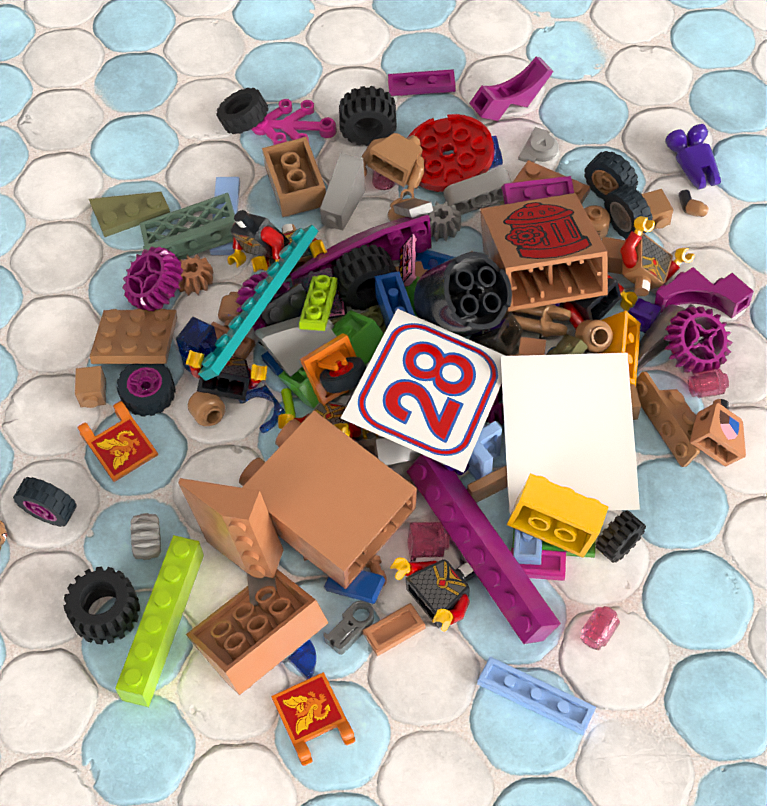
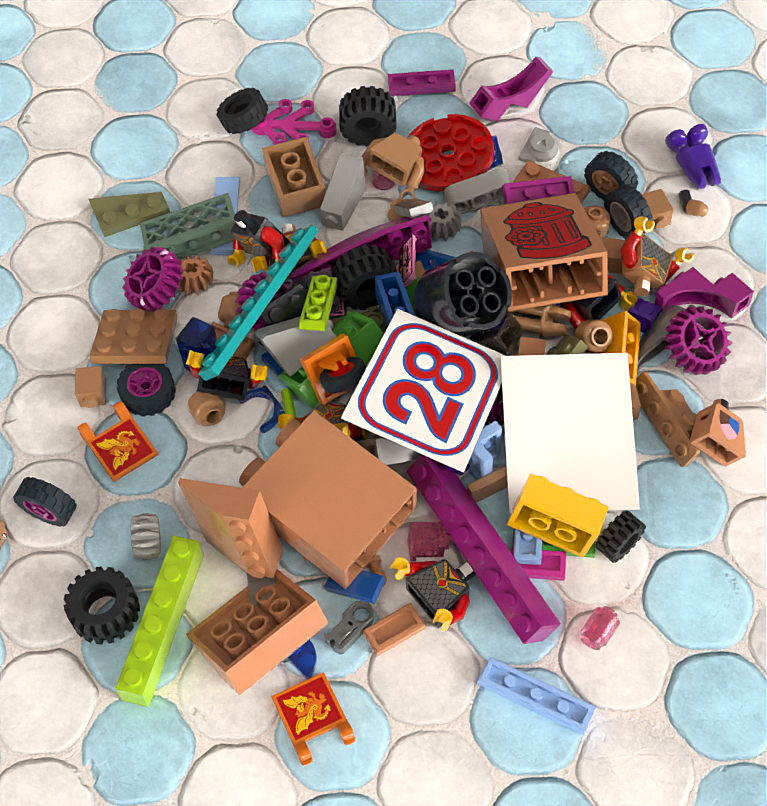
clear pink brick [688,369,729,398] -> none

